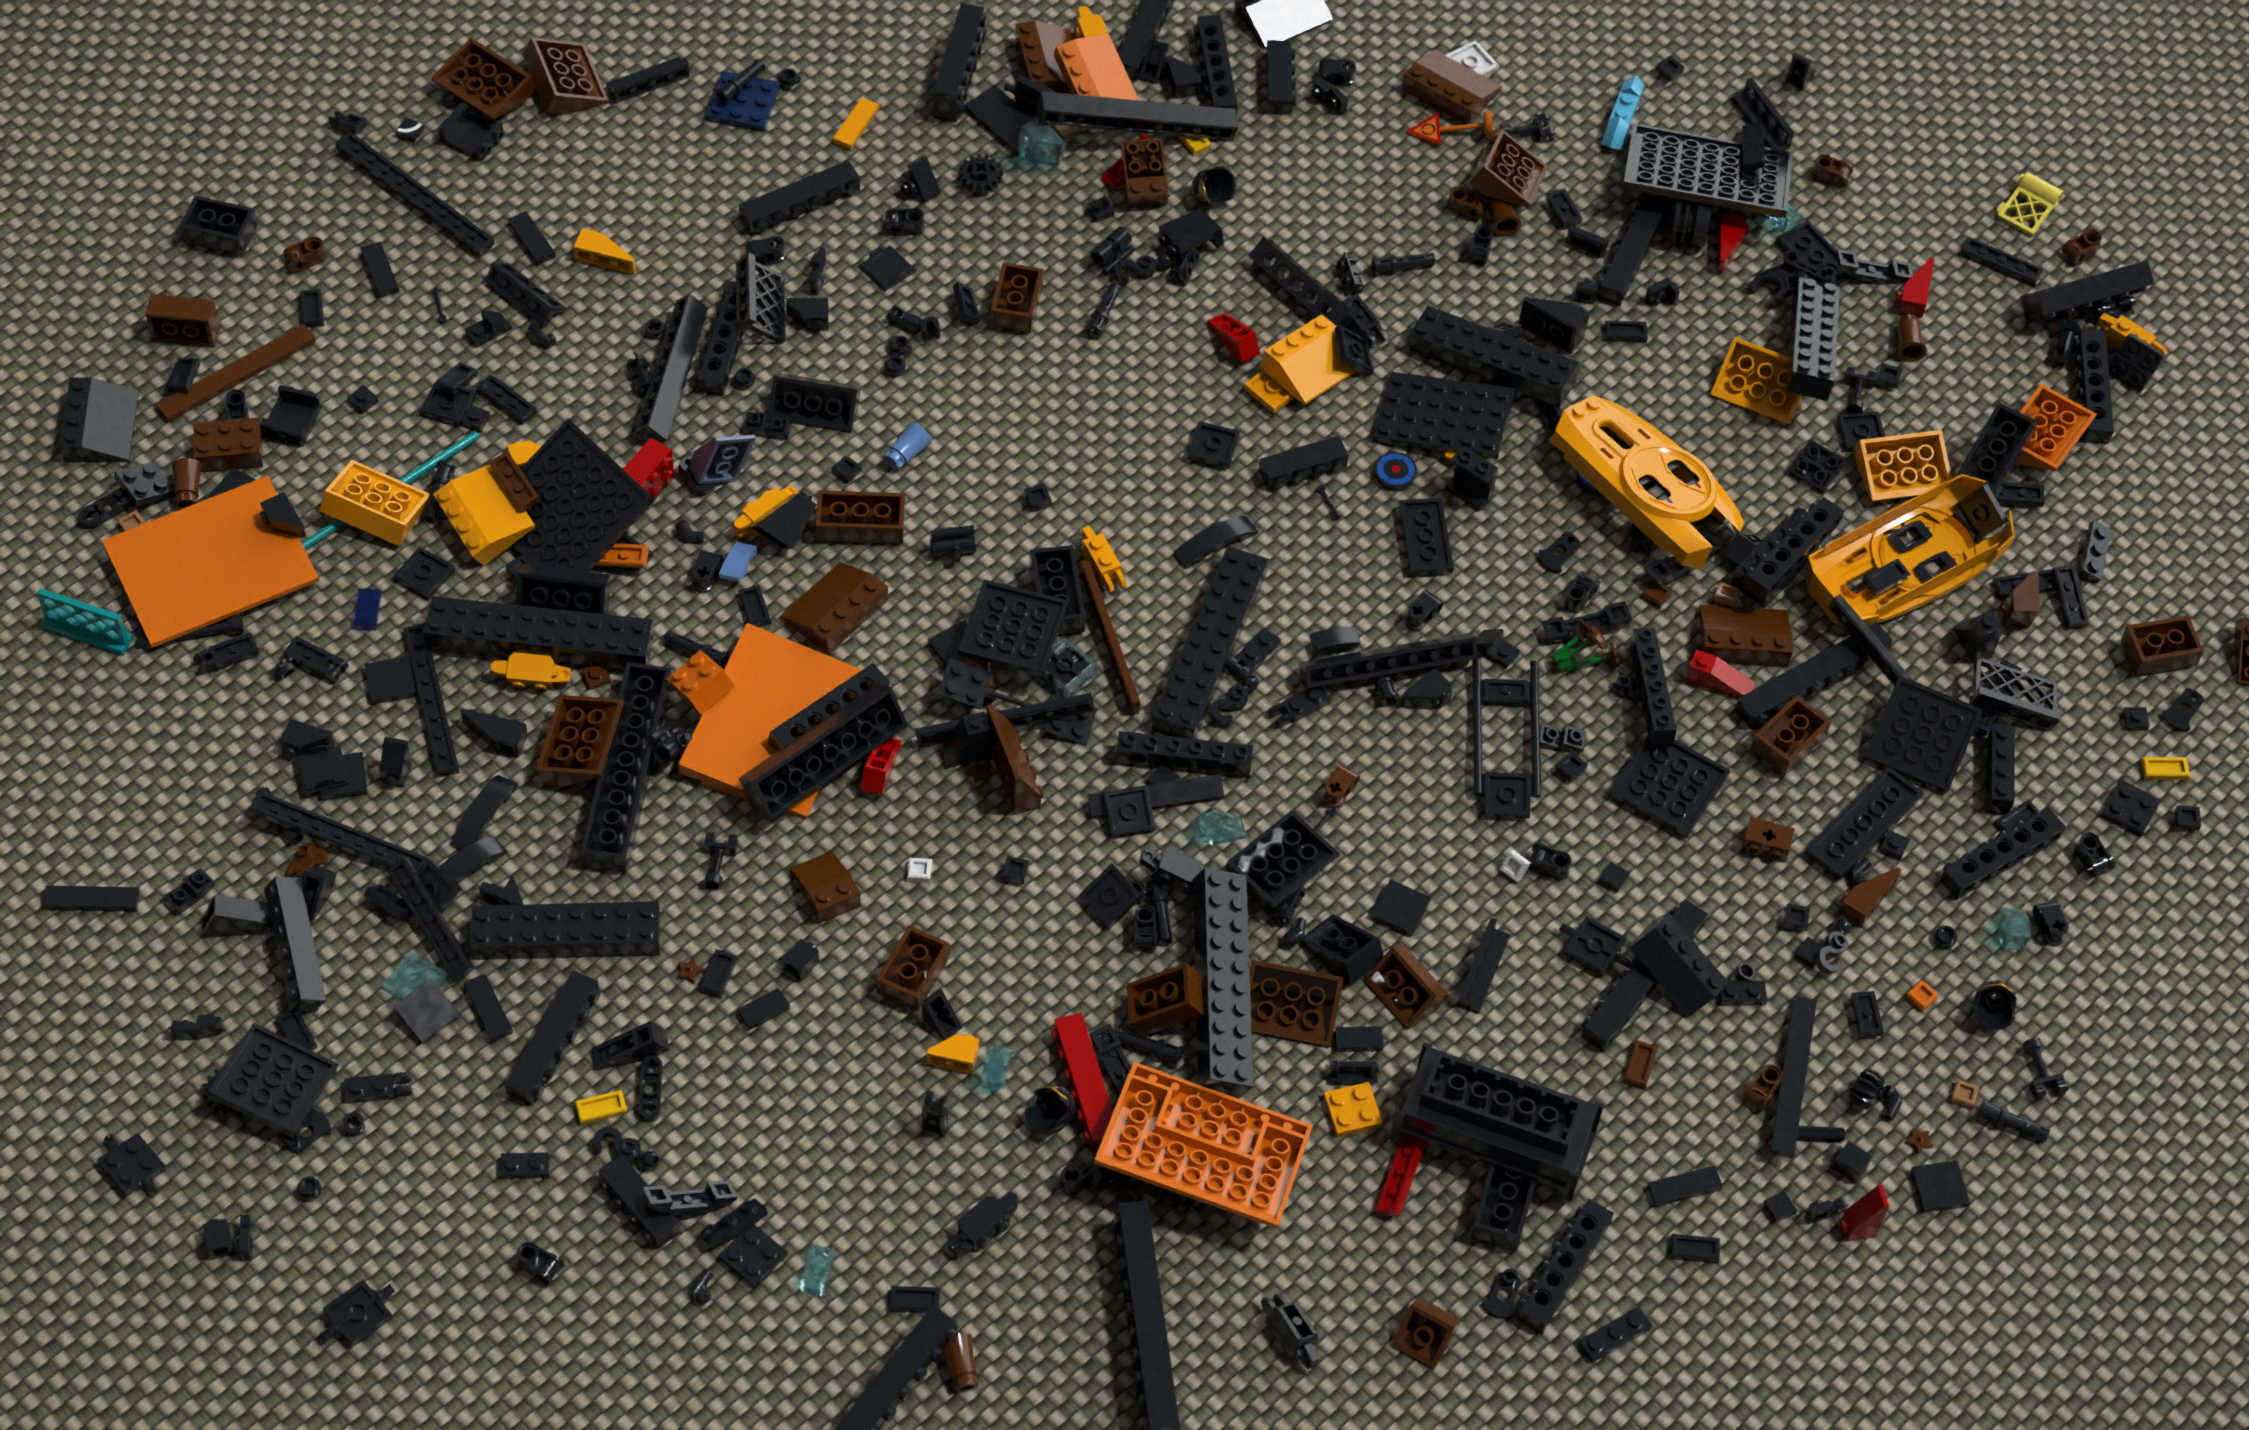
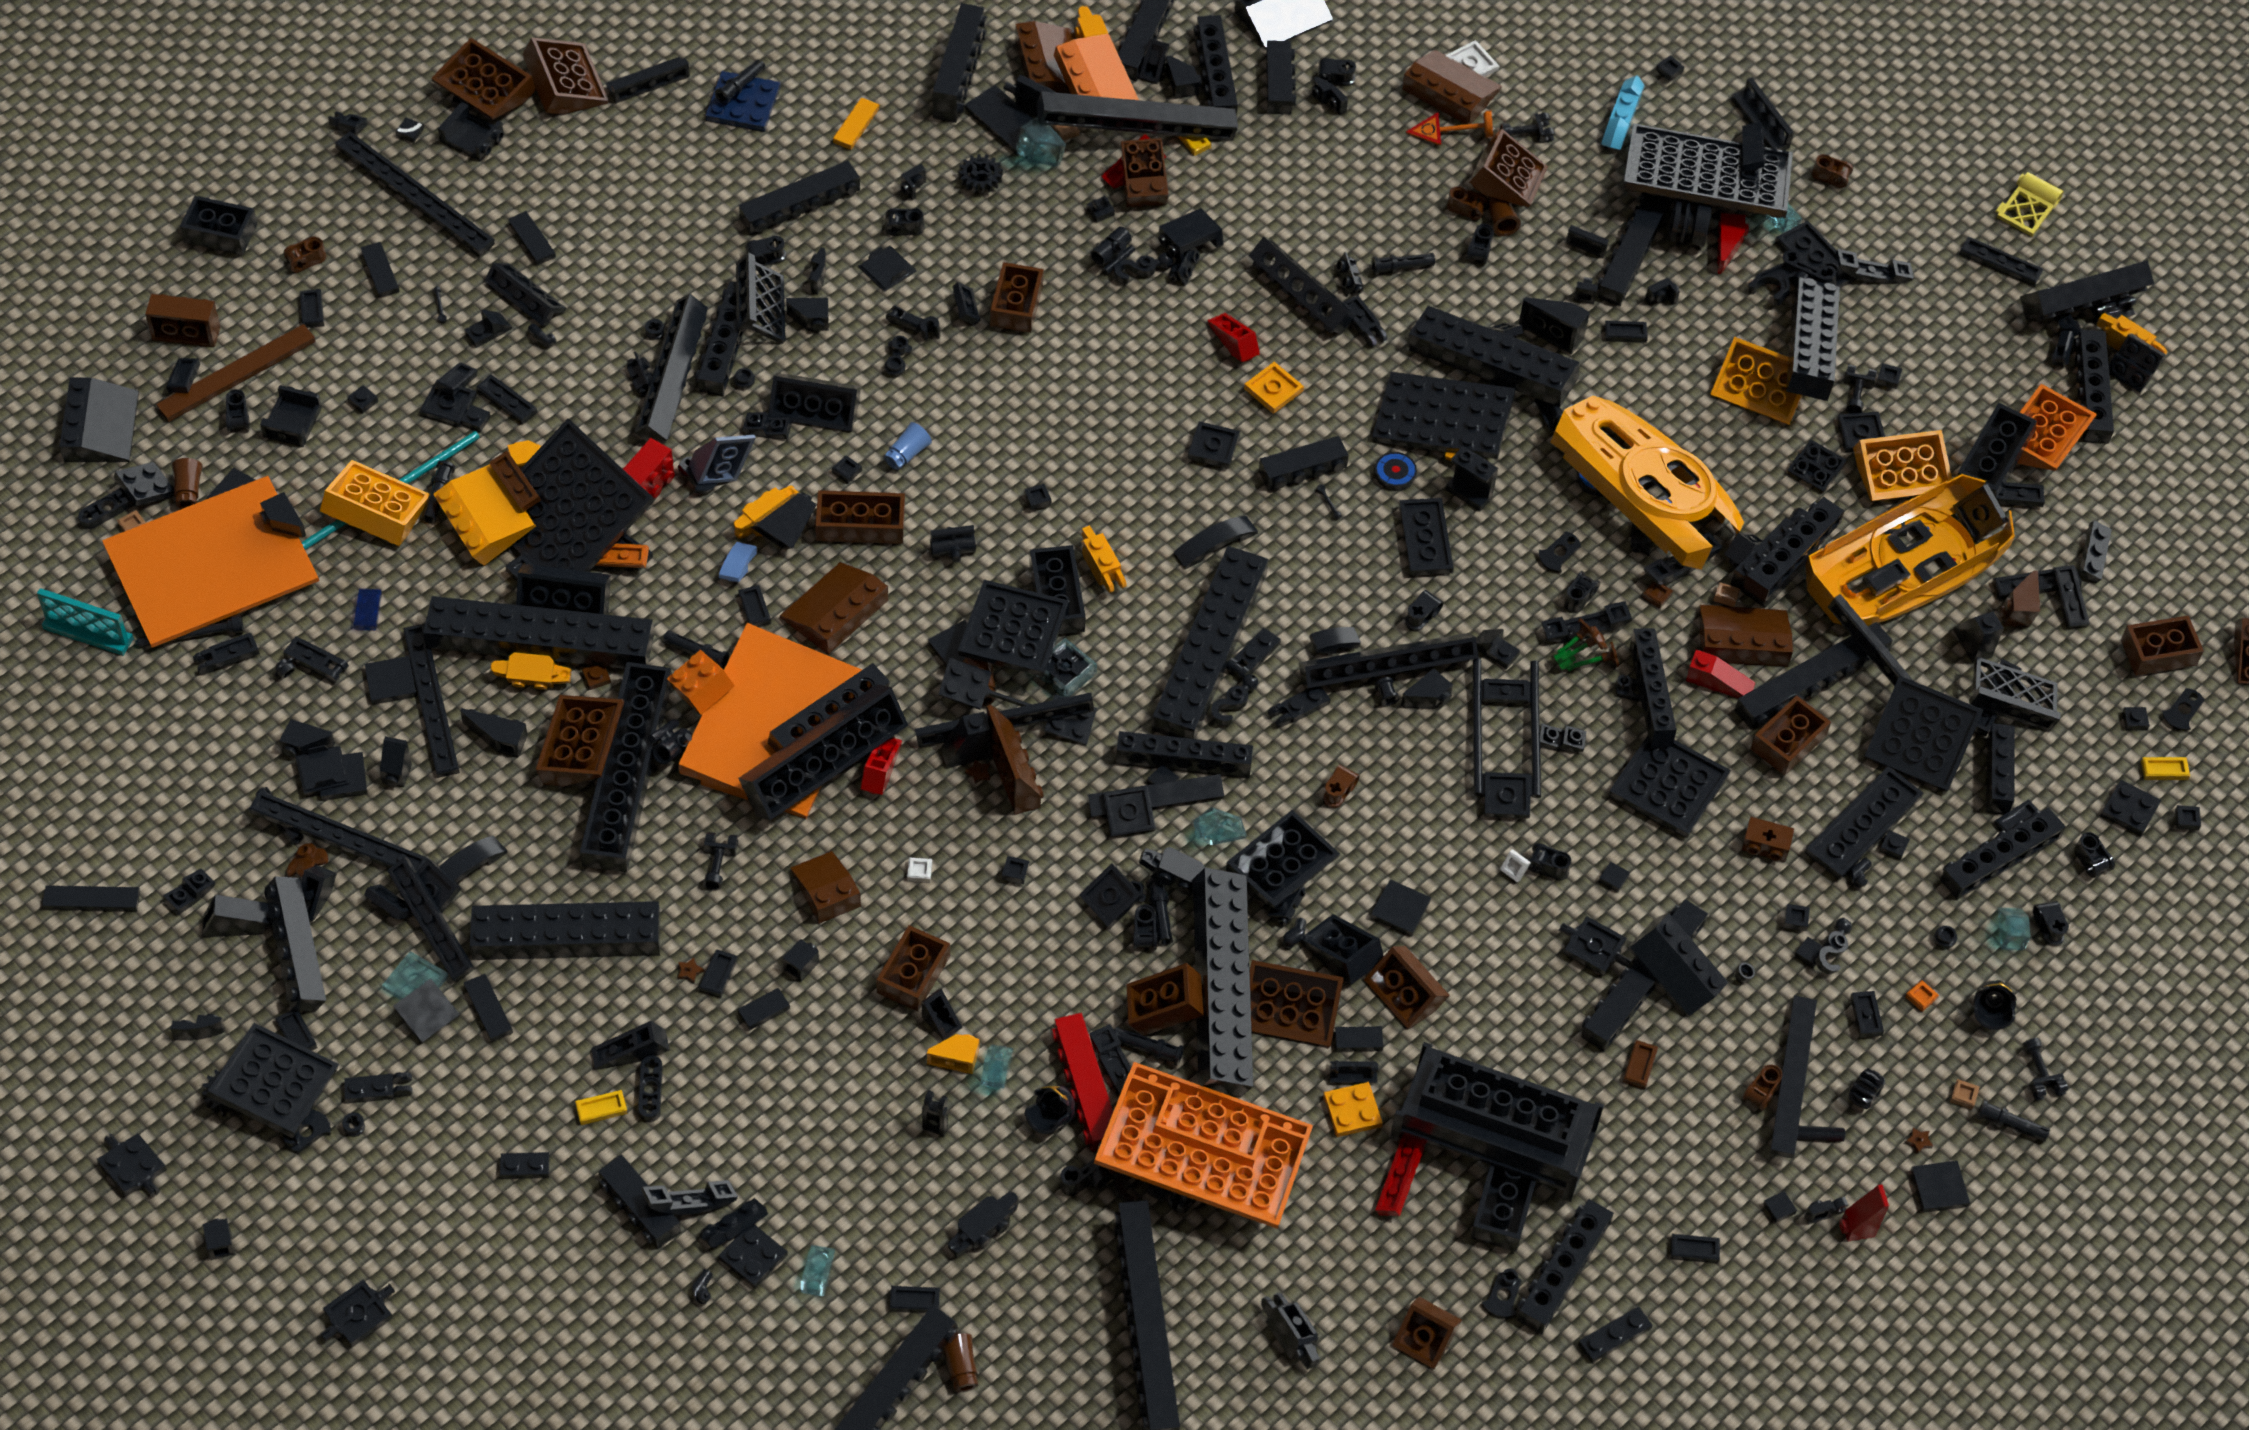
reddish brown brick [193,417,264,473] -> none
black plate [235,1214,253,1261] -> none
black plate [297,1177,322,1201] -> none
black tile [393,546,456,600] -> none
black slope [451,775,518,850] -> none
black slope [479,875,523,905] -> none
black brick [505,971,601,1106] -> none
black piece [517,1242,565,1285] -> none
light orange slope [574,228,636,275] -> none
black piece [593,1126,660,1170] -> none
black arm [675,520,704,543] -> none
black piece [693,550,723,593] -> none
black plate [777,68,801,89] -> none
black tile [907,155,941,202] -> none
reddish brown tile [1080,560,1140,716] -> none
black pin [1084,283,1121,339] -> none
black helmet [1189,166,1237,205] -> none
light orange slope [1260,314,1357,405] -> none
black hinge [1314,807,1336,833] -> none
black tile [1334,325,1374,377] -> none
black fence [1458,918,1510,1013] -> none
black plate [1546,188,1582,228] -> none
black plate [1555,751,1588,782] -> none
black tile [1647,1166,1723,1207] -> none
black plate [1719,980,1768,1006] -> none
black slope [1785,53,1818,91] -> none
black brick [1832,1141,1873,1183] -> none
reddish brown slope [1839,867,1901,927] -> none
black arm [1882,1085,1902,1121] -> none
red slope [1896,257,1935,318] -> none
reddish brown plant [1897,314,1927,362] -> none
reddish brown piece [2061,229,2102,265] -> none

